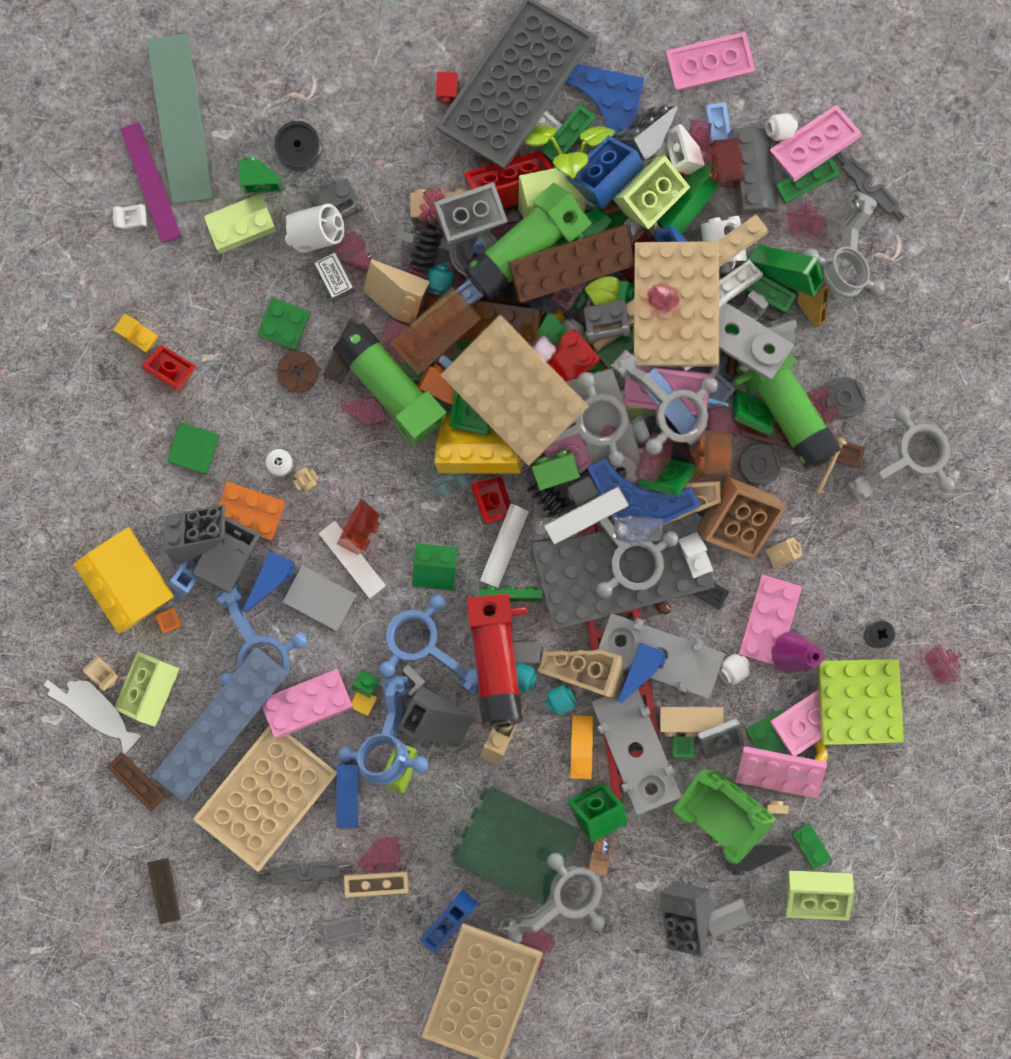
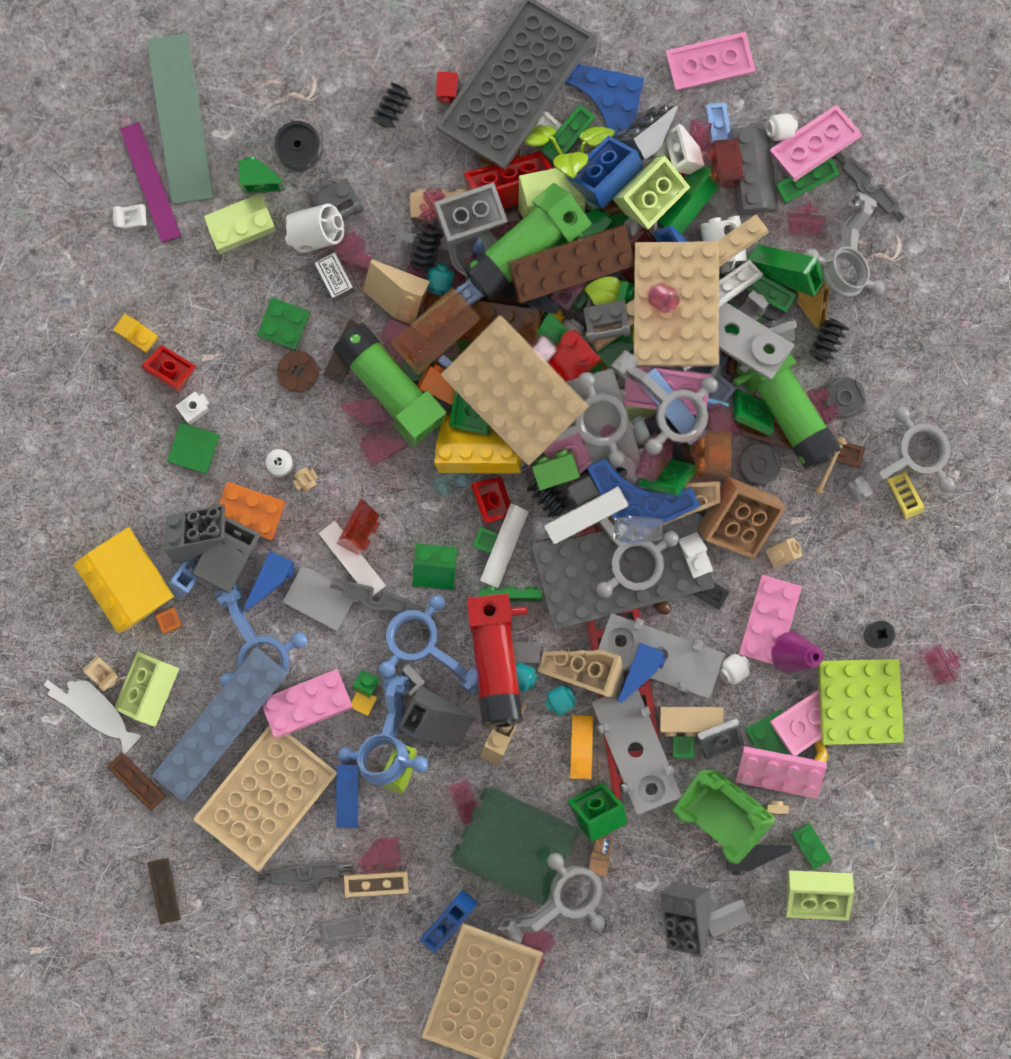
none -> white brick [176,391,210,425]
none -> dark grey piece [330,579,422,613]
none -> clear pink slope [359,433,408,467]
none -> black piece [371,82,412,129]
none -> clear pink slope [448,779,483,825]
none -> green plate [473,527,498,554]
none -> black piece [808,318,850,365]
none -> light yellow slope [887,471,924,519]

